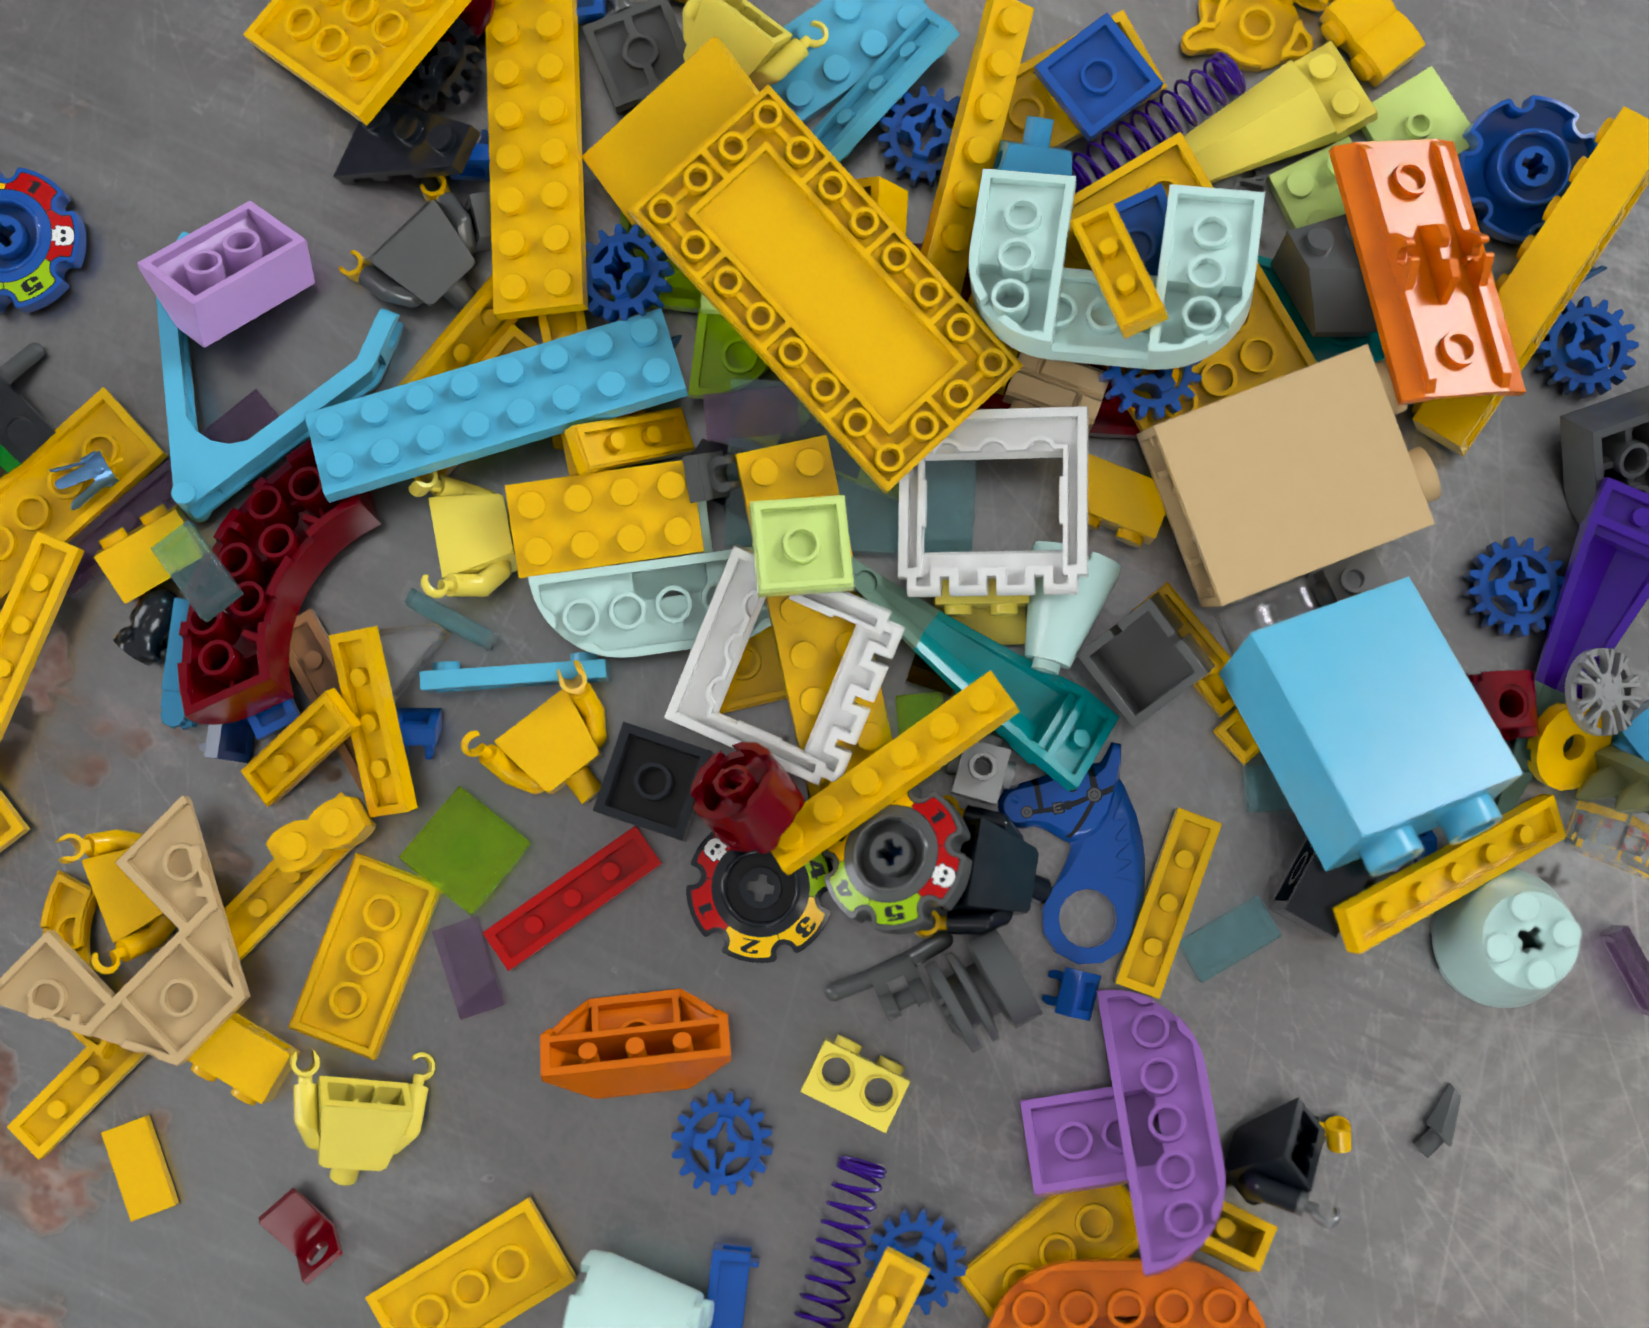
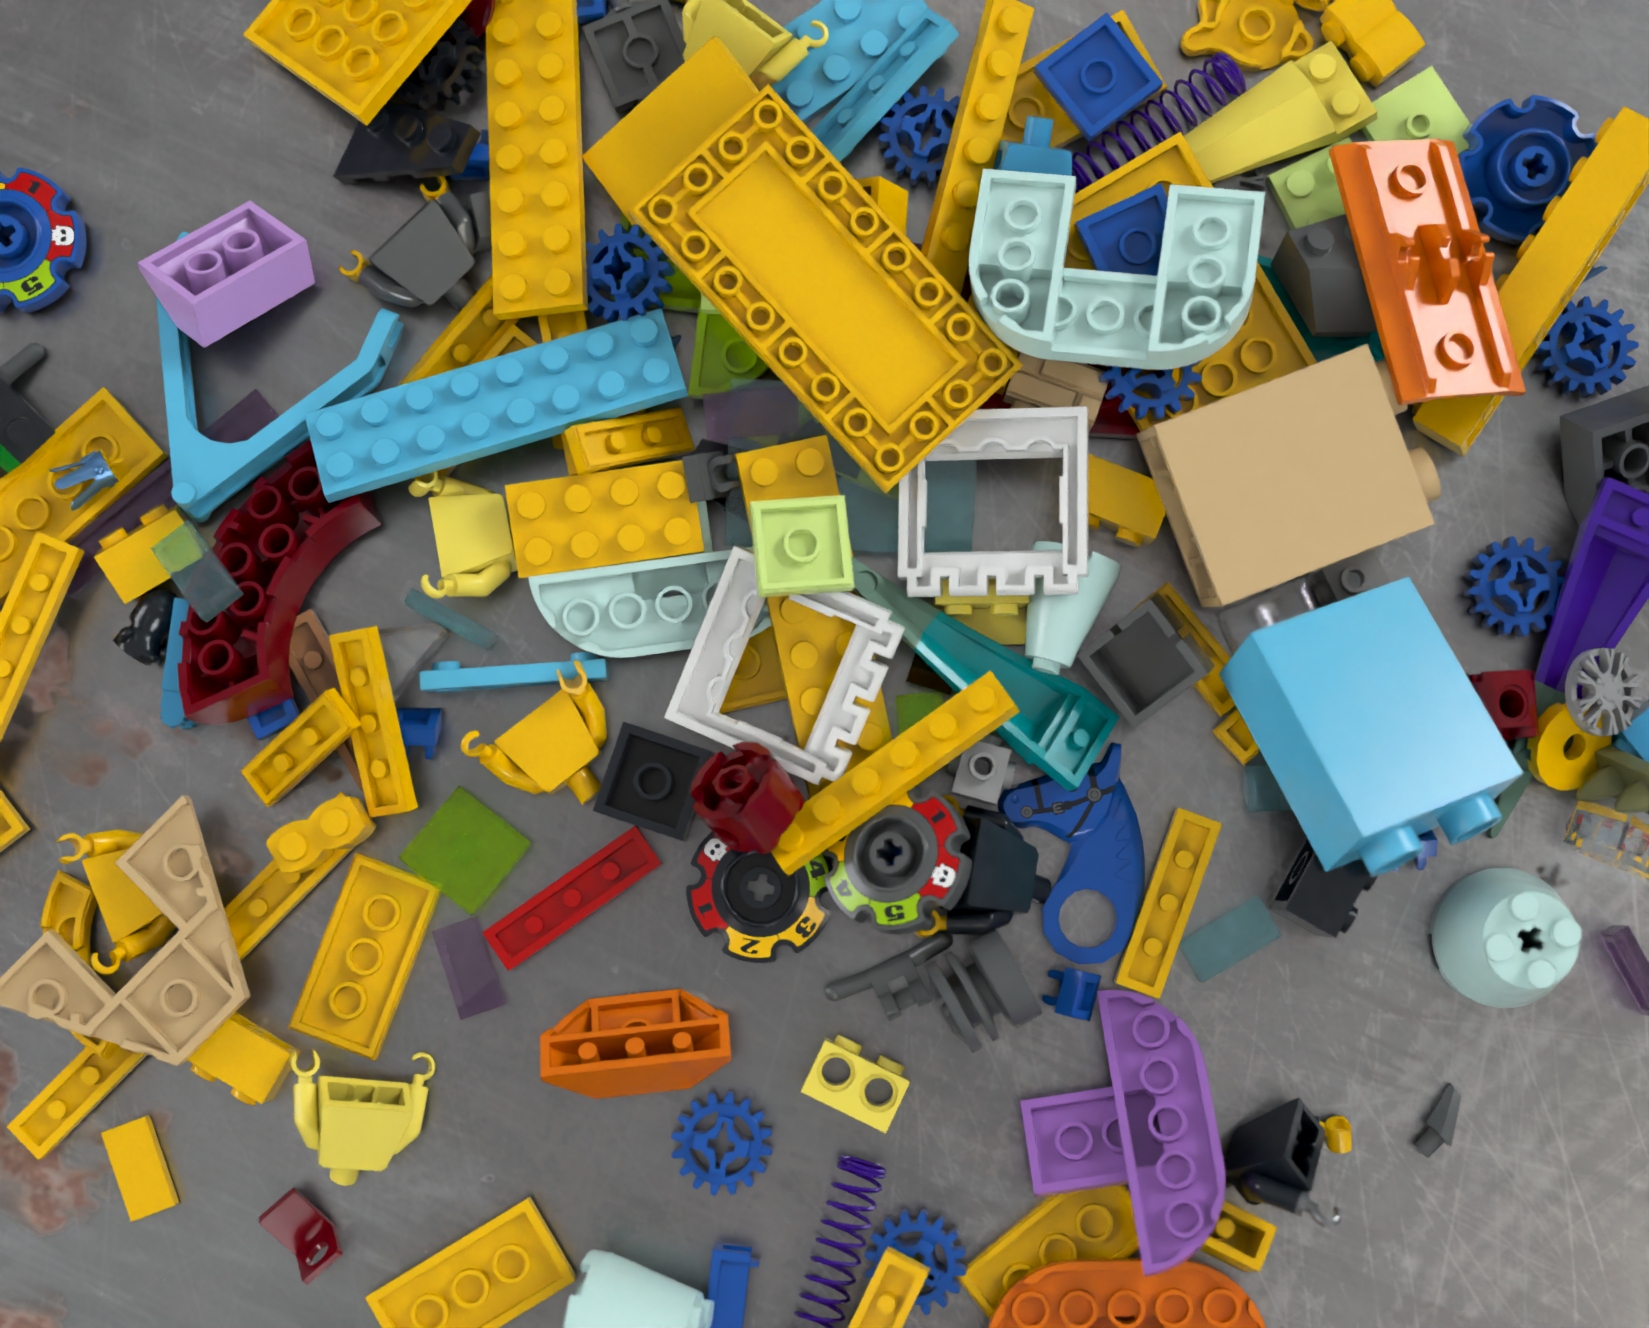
dark blue tile [199,718,255,763] -> none
yellow tile [1069,201,1169,339] -> none
yellow plate [1333,794,1566,954] -> none

